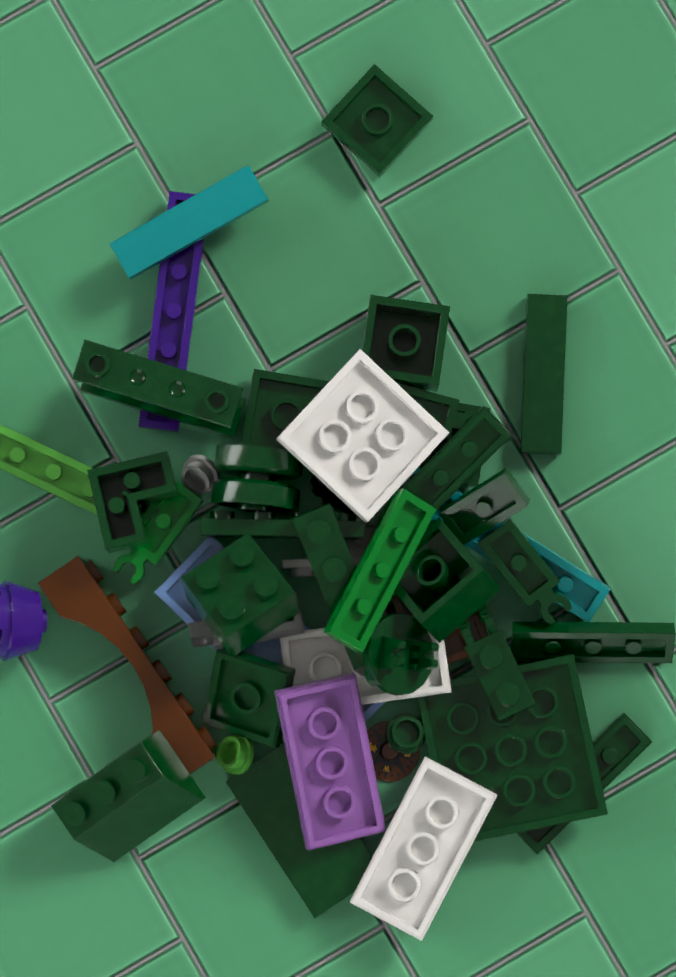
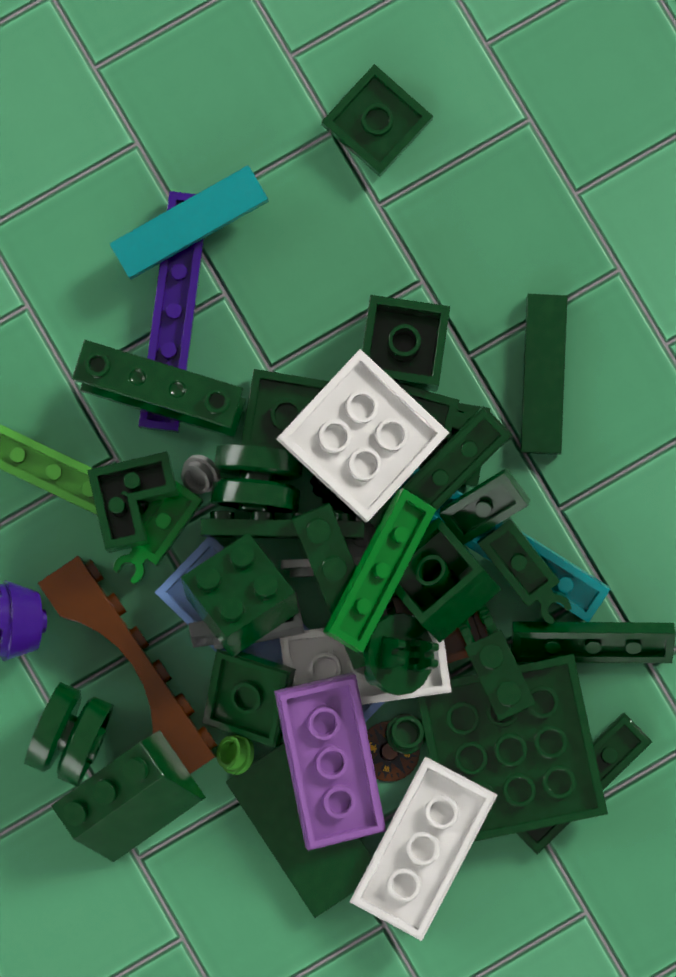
none -> dark green wheel [24,682,114,786]

